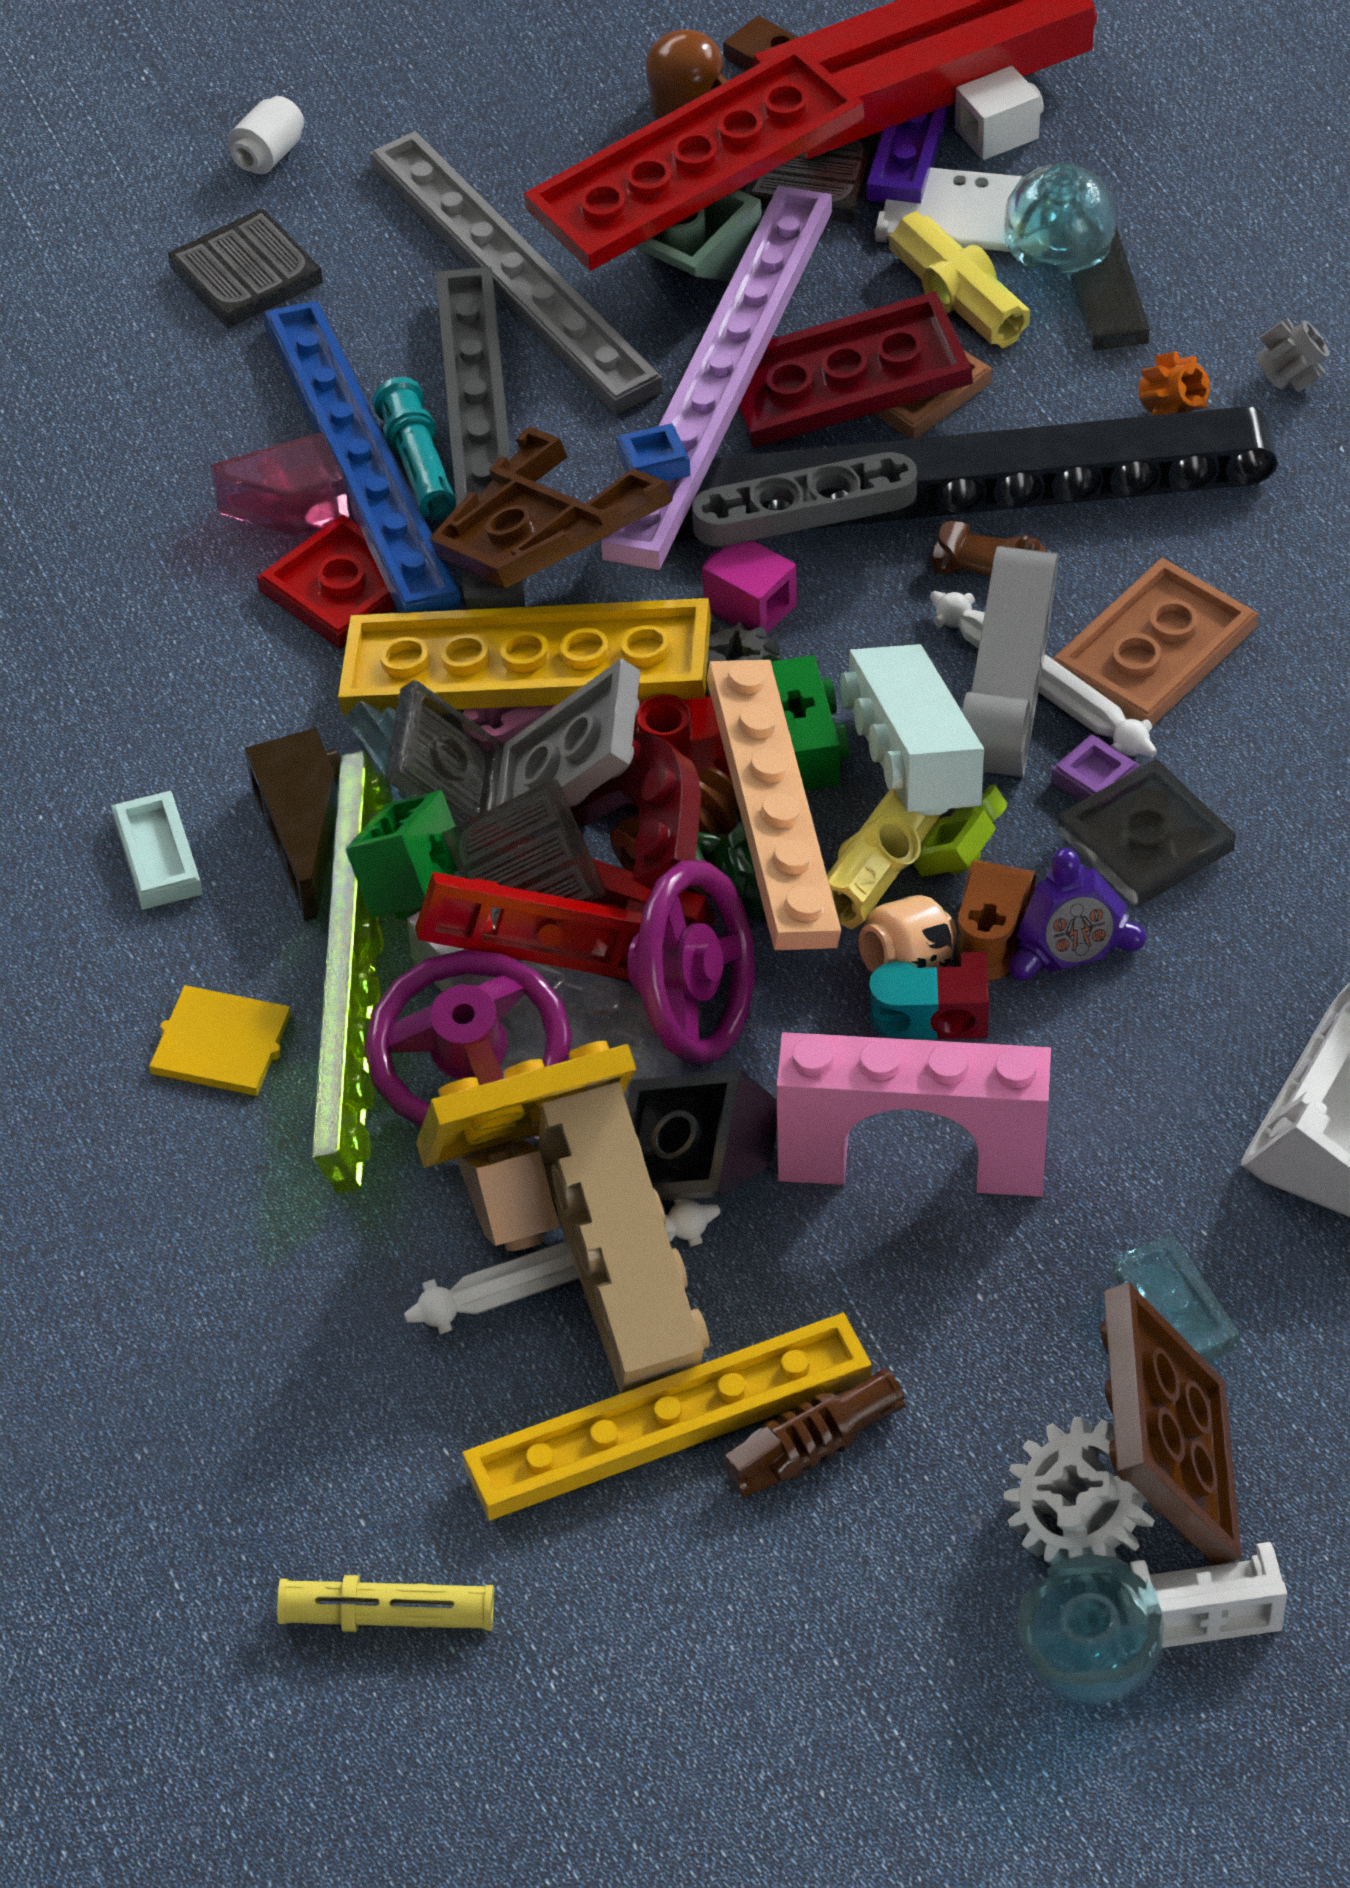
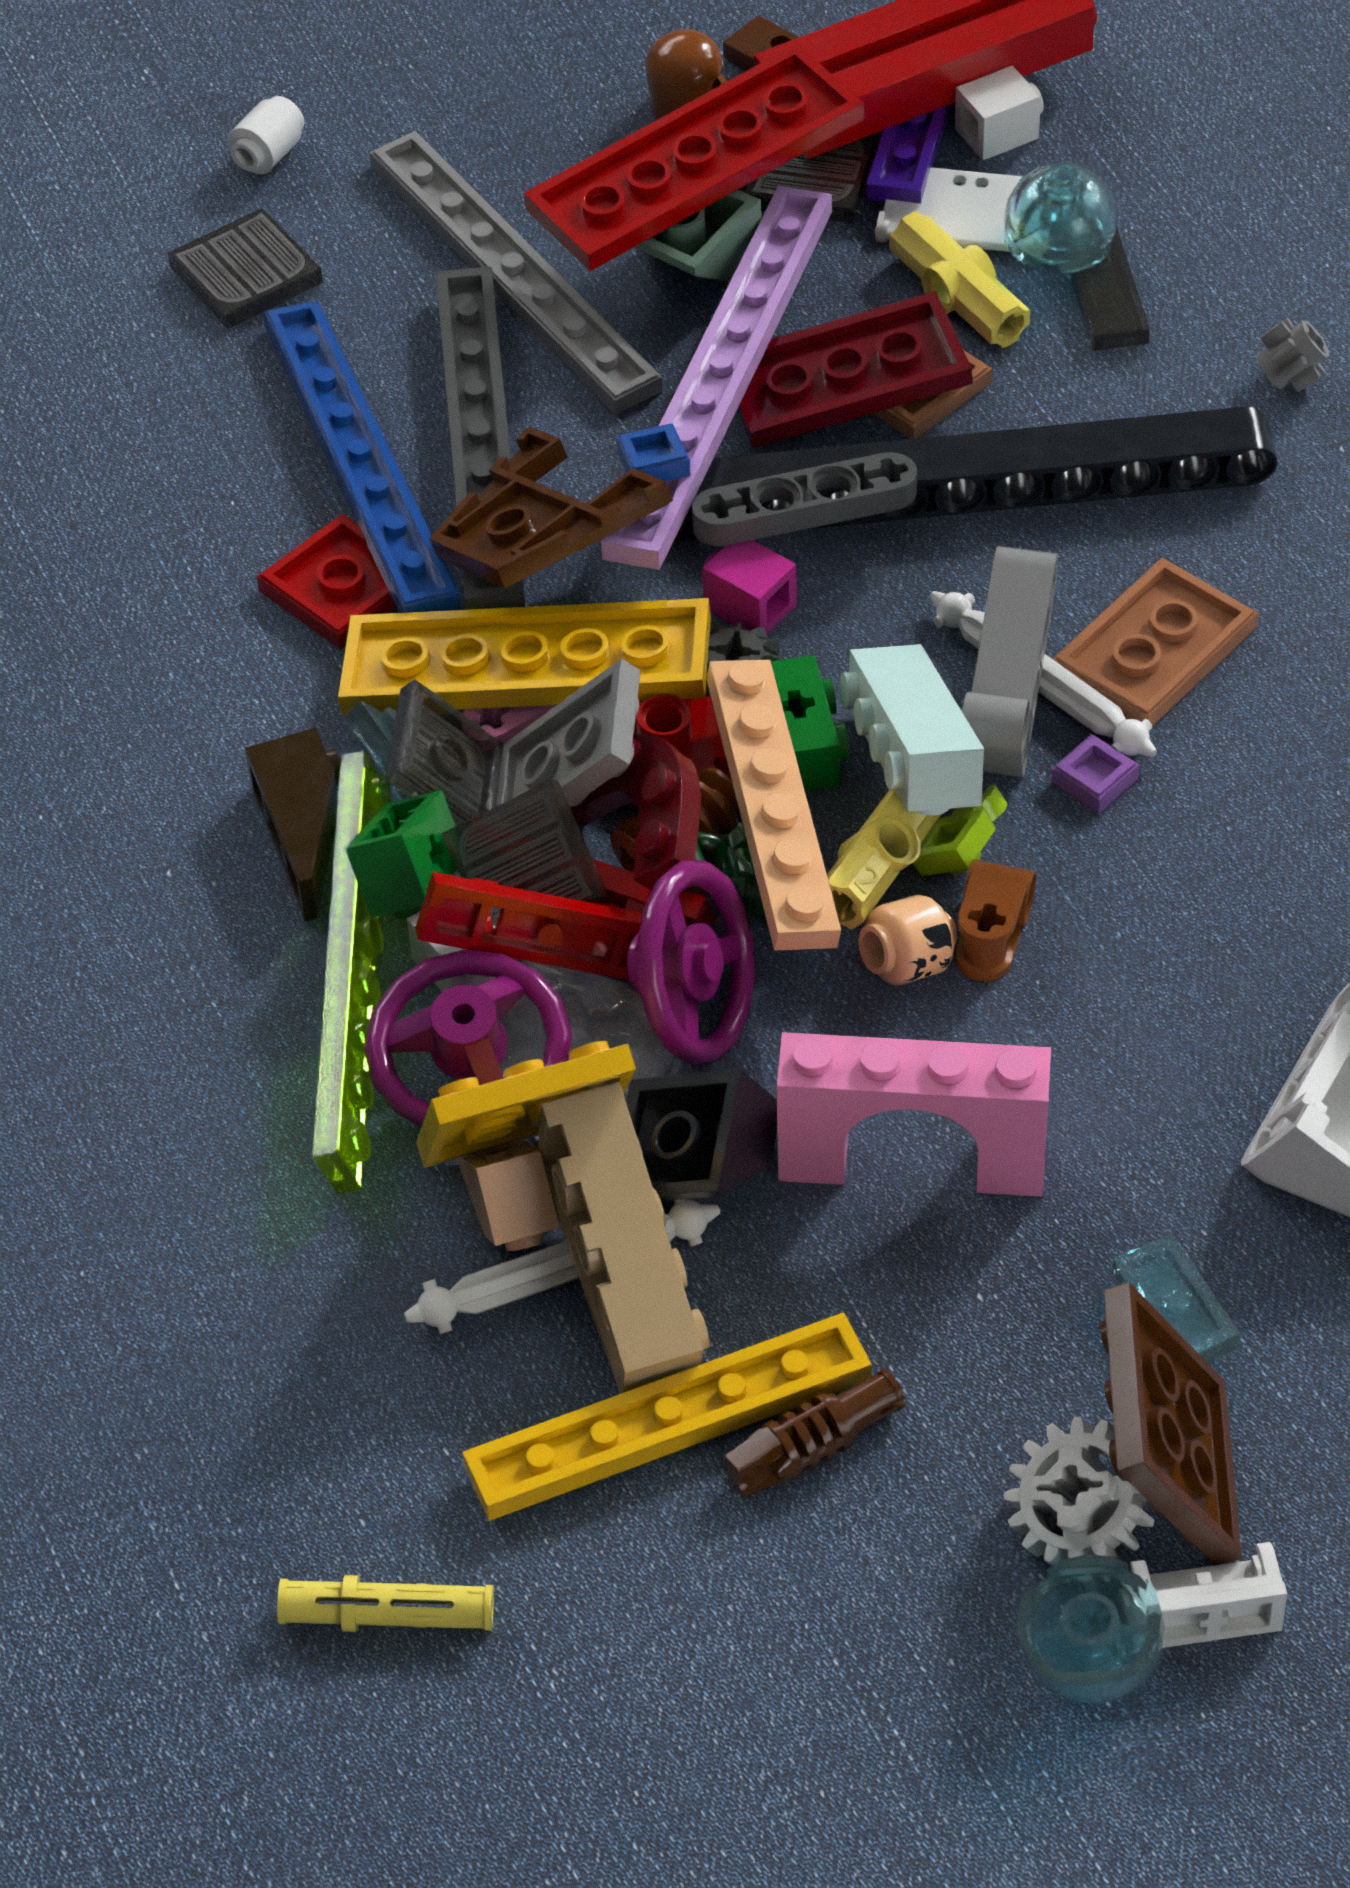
light aqua tile [111,791,203,910] -> none
yellow piece [149,985,291,1096] -> none
clear pink slope [211,432,349,536] -> none
teal pin [372,377,456,520] -> none
leg [868,952,989,1039] -> none
reddish brown piece [931,521,1048,578] -> none
dark purple rock [1008,848,1146,981] -> none
clear smoke plate [1057,758,1236,908] -> none
orange gear [1139,351,1210,416] -> none

